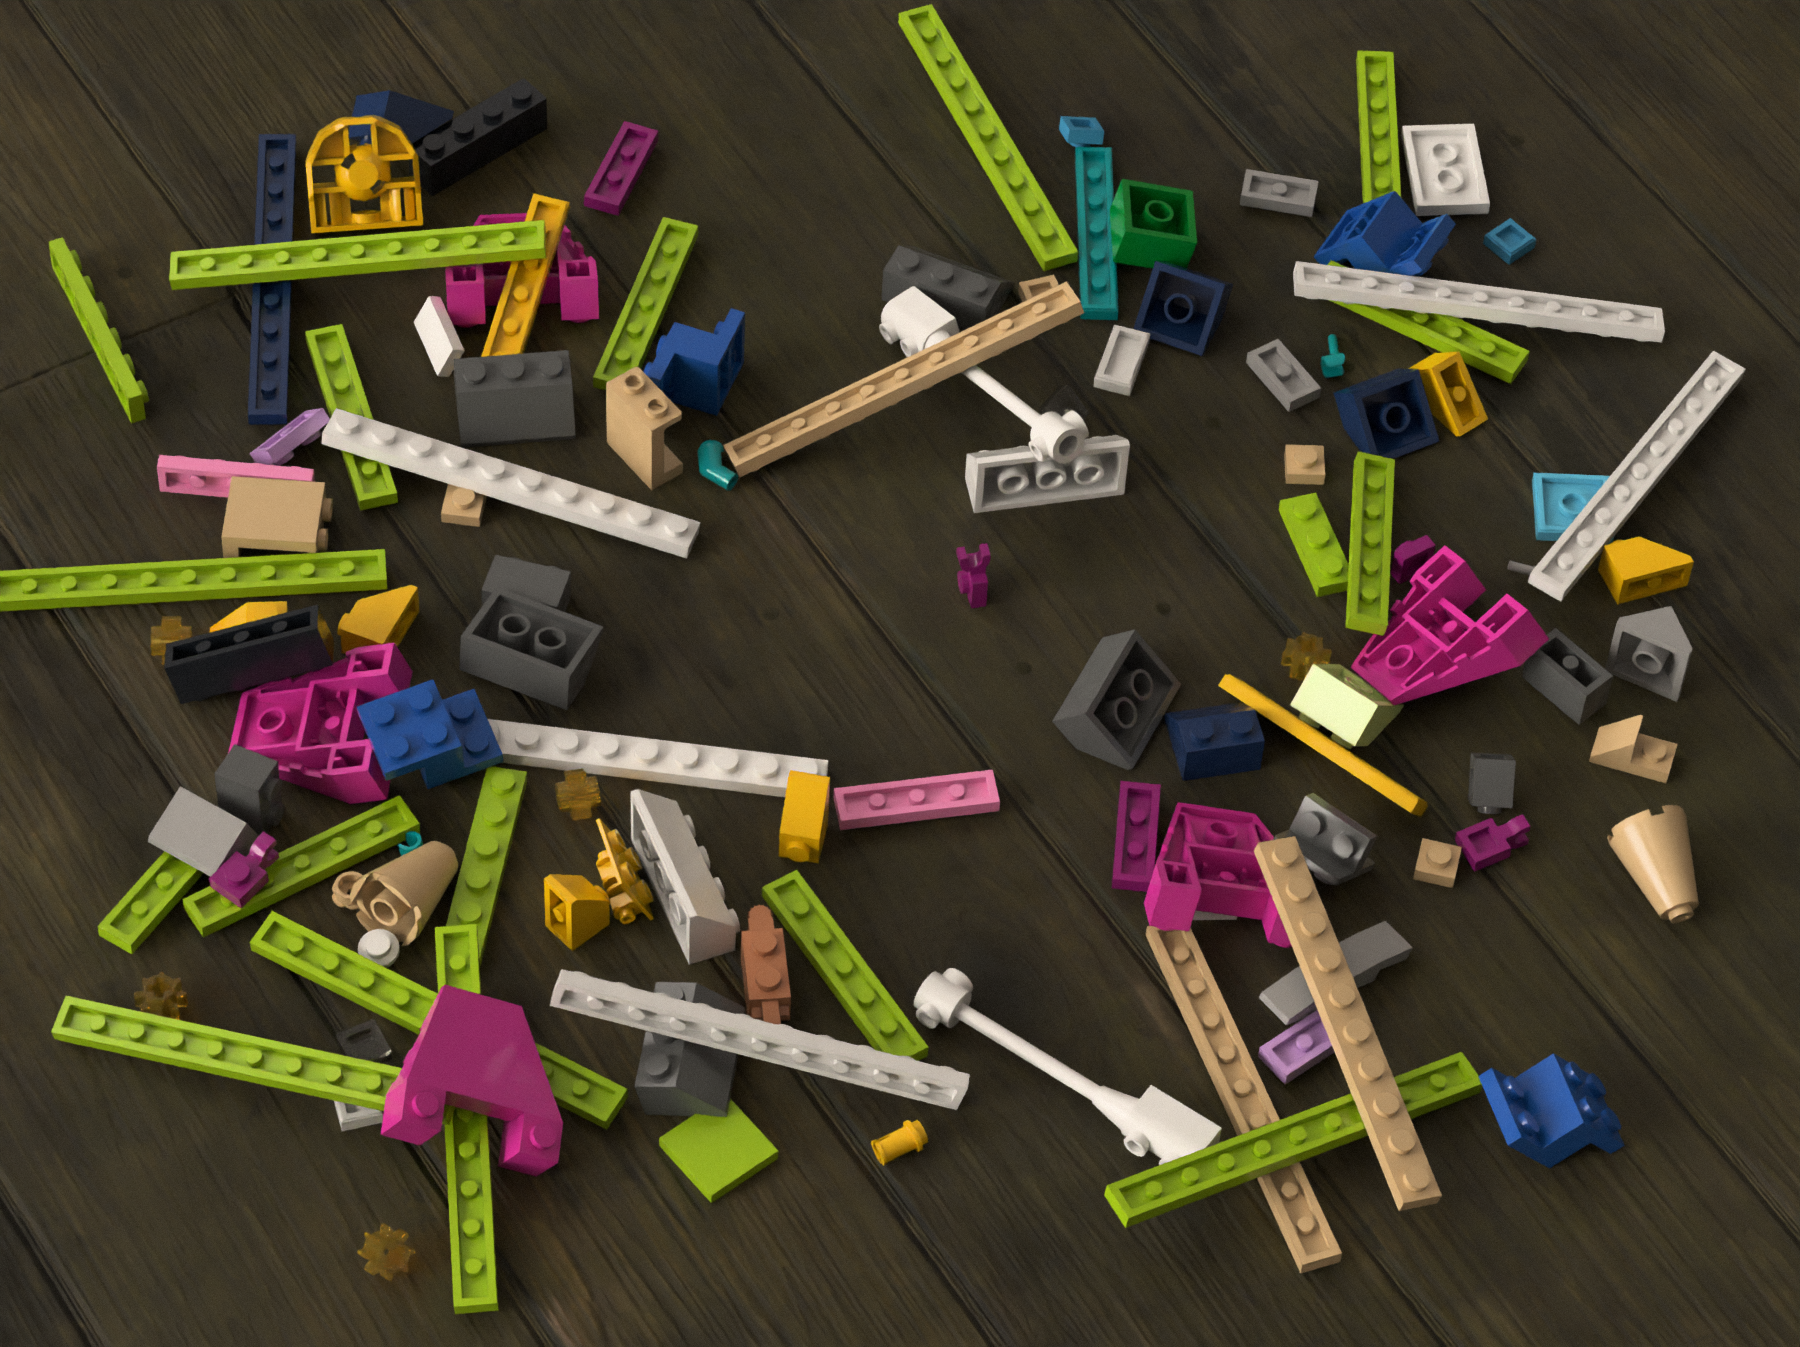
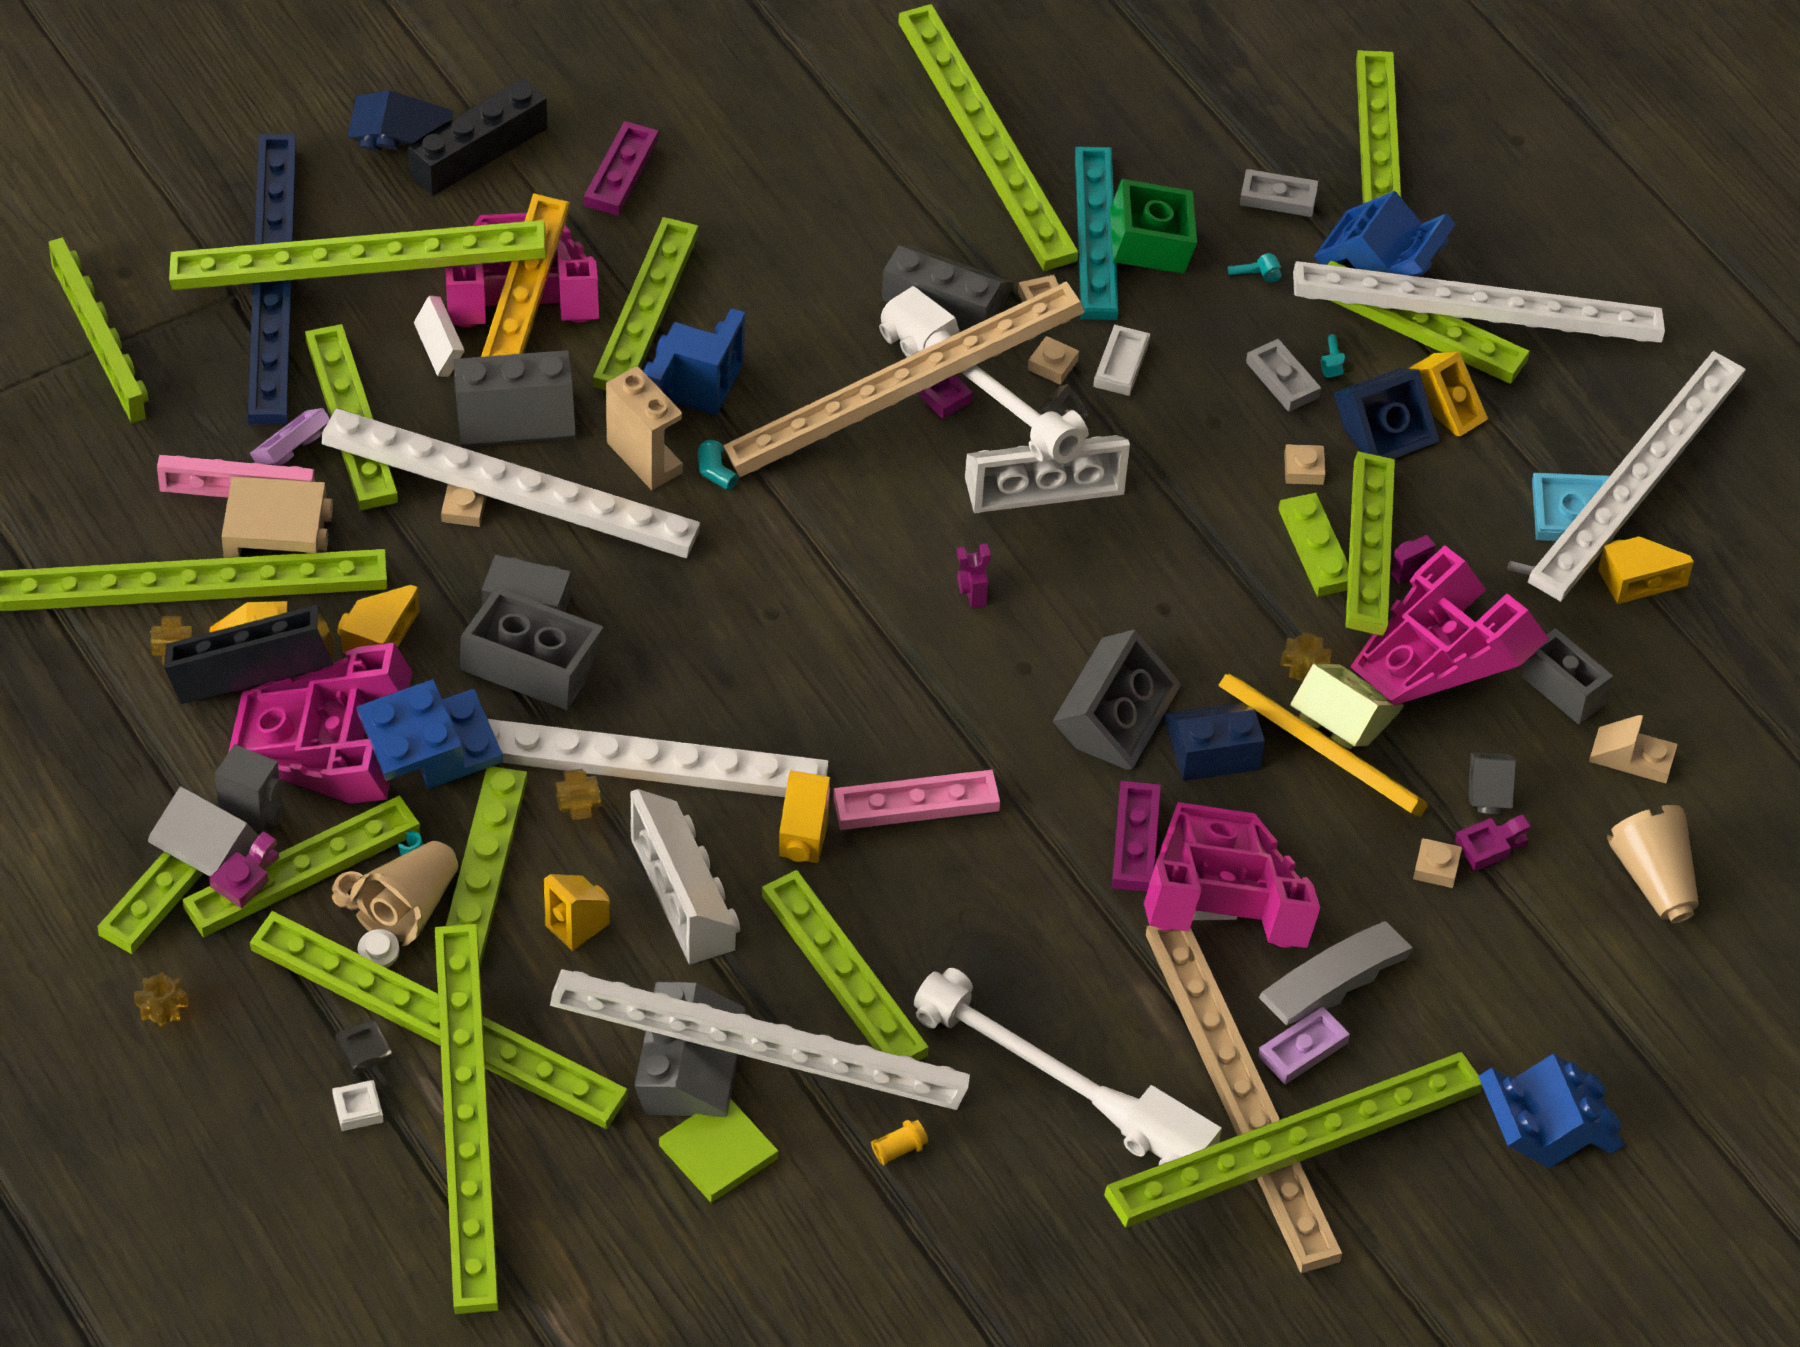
lime plate [51,996,455,1125] -> none
yellow connector [305,115,423,233] -> none
clear yellow gear [357,1223,416,1281] -> none
dark pink wedge [381,985,563,1177] -> none
yellow hinge [596,818,654,924] -> none
nougat hinge [741,904,791,1024] -> none
dark azure plate [1059,116,1104,147] -> none
dark blue slope [1133,261,1234,356] -> none
tan plate [1254,836,1442,1211] -> none
dark grey bracket [1273,793,1378,886] -> none
white plate [1401,124,1490,216] -> none
dark azure tile [1483,218,1536,265] -> none
light grey slope [1605,606,1693,702] -> none
none -> magenta plate [919,375,973,419]
none -> tan plate [1027,336,1079,385]
none -> teal hand [1228,253,1282,283]

